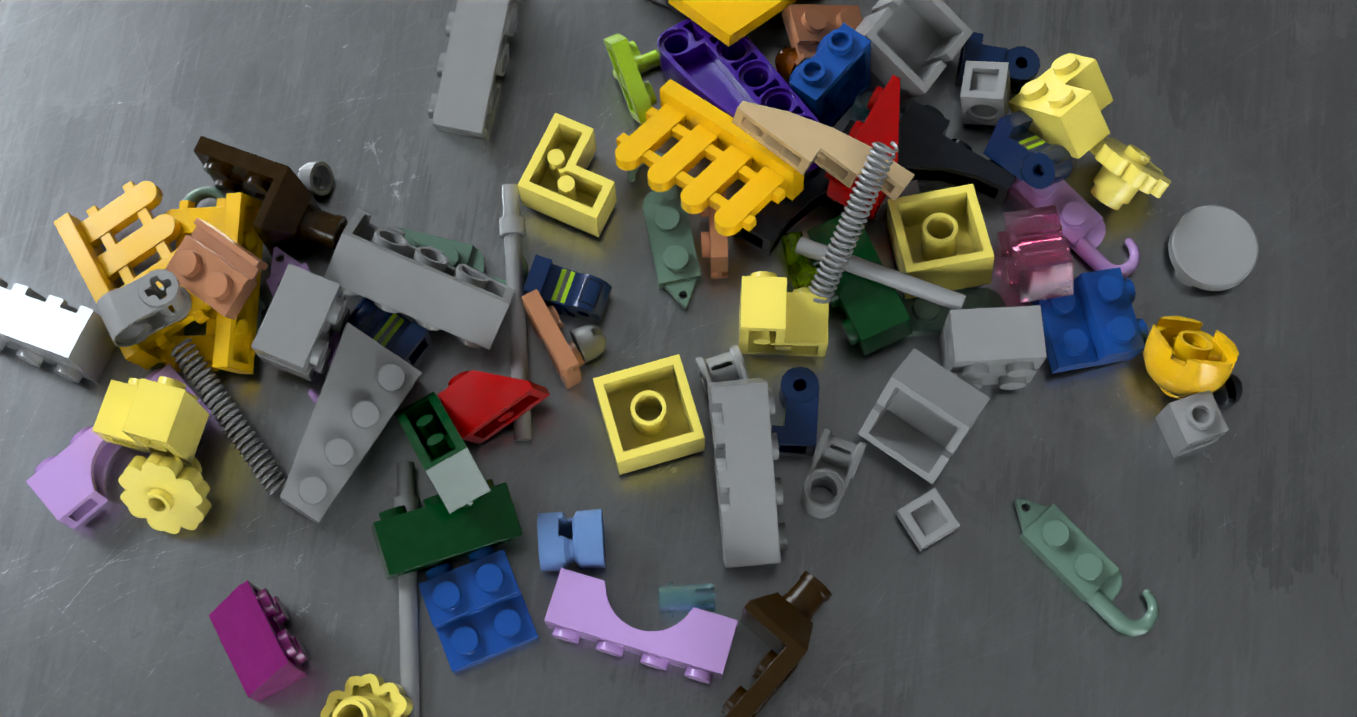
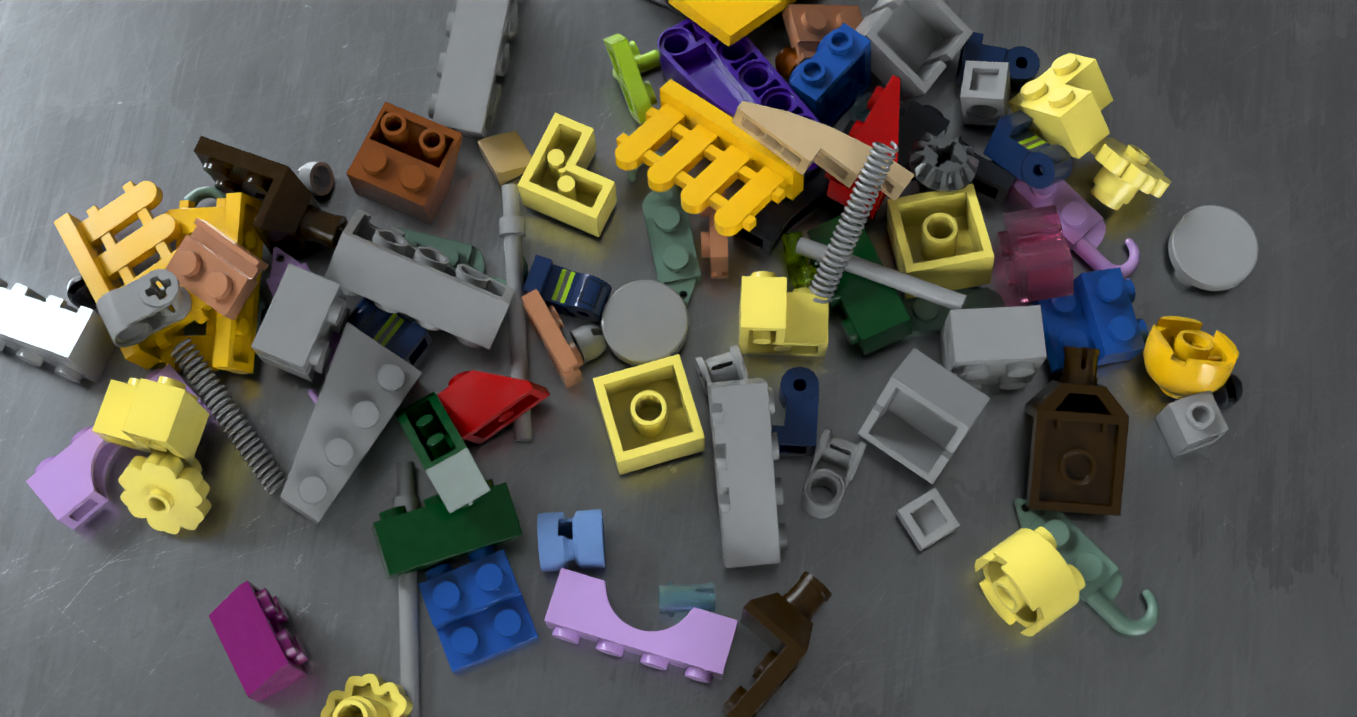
none -> black hinge [66,274,97,310]
none -> dark orange slope [346,101,463,225]
none -> tan slope [477,131,532,186]
none -> light grey tile [601,280,689,367]
none -> dark grey gear [908,130,979,192]
none -> light yellow brick [975,526,1086,636]
none -> dark brown plate [1025,346,1129,516]

